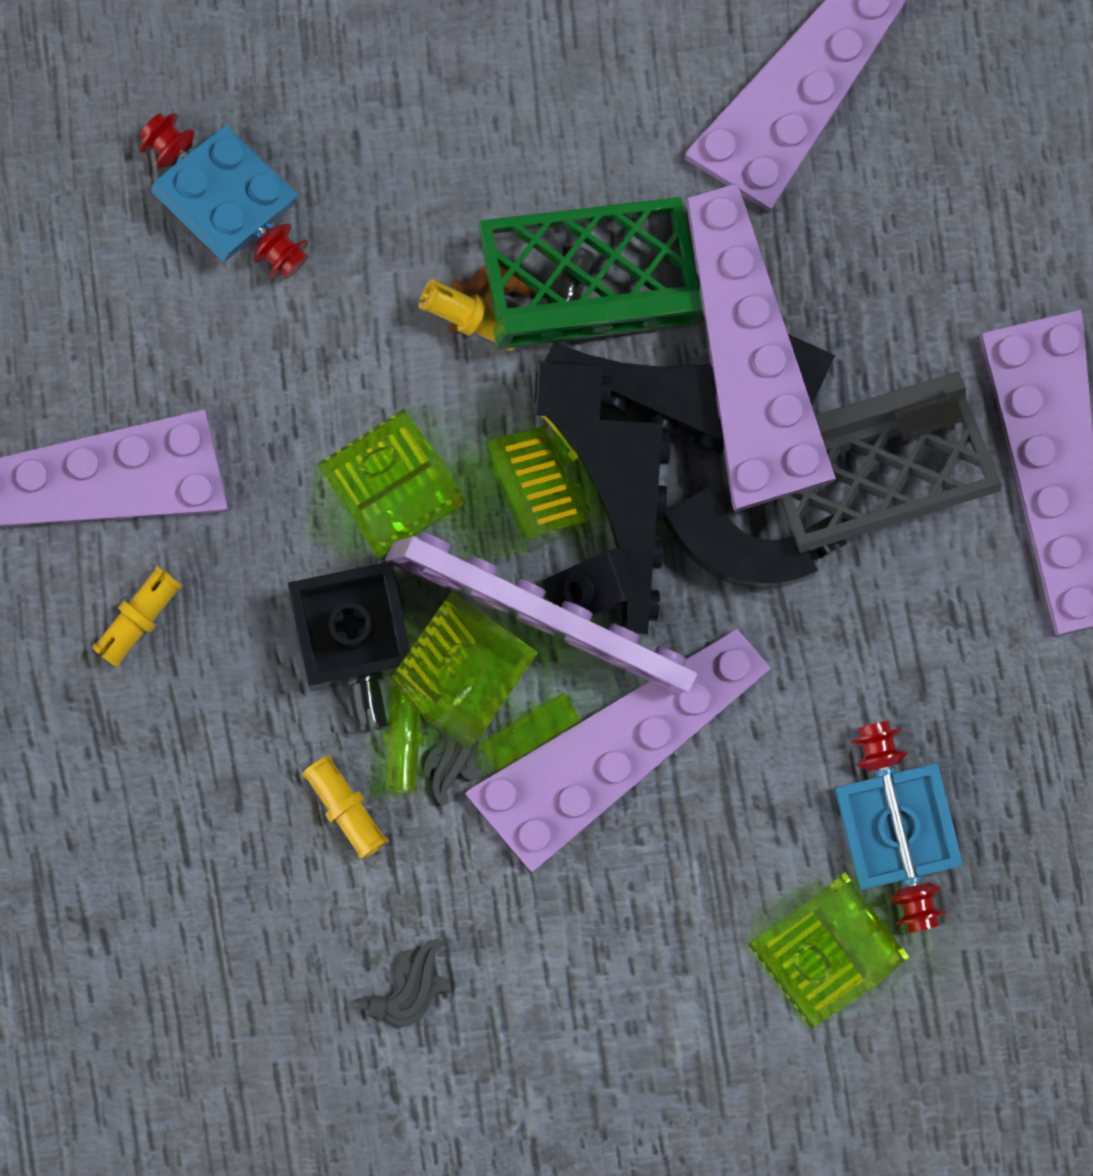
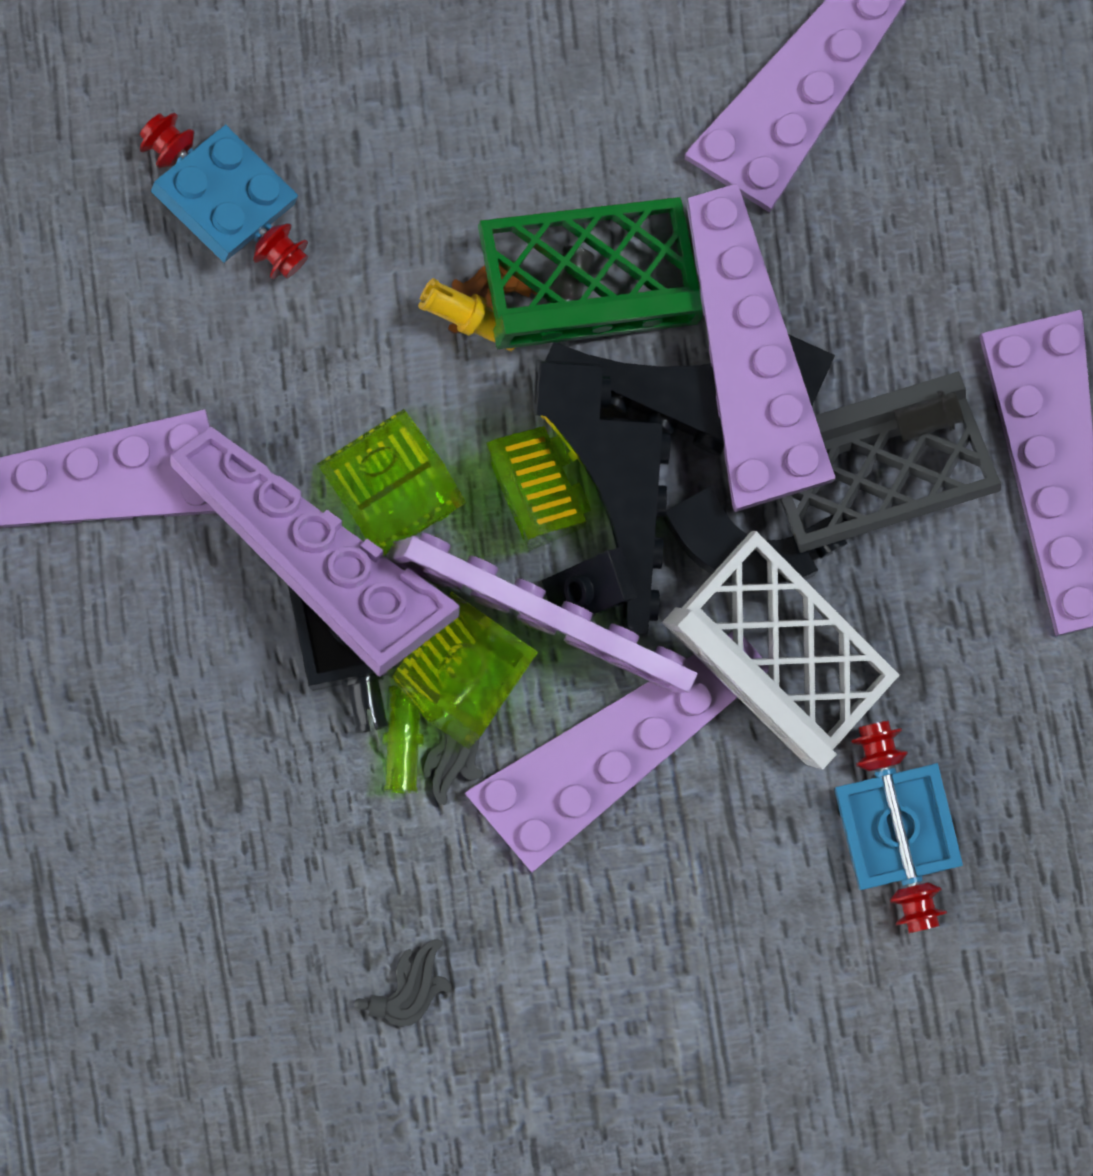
yellow pin [92,565,183,668] -> none
yellow pin [302,755,389,860] -> none
clear neon green piece [480,693,581,772] -> none
clear neon green slope [748,872,909,1029] -> none
none -> lavender wing [170,427,460,677]
none -> white fence [662,531,899,770]

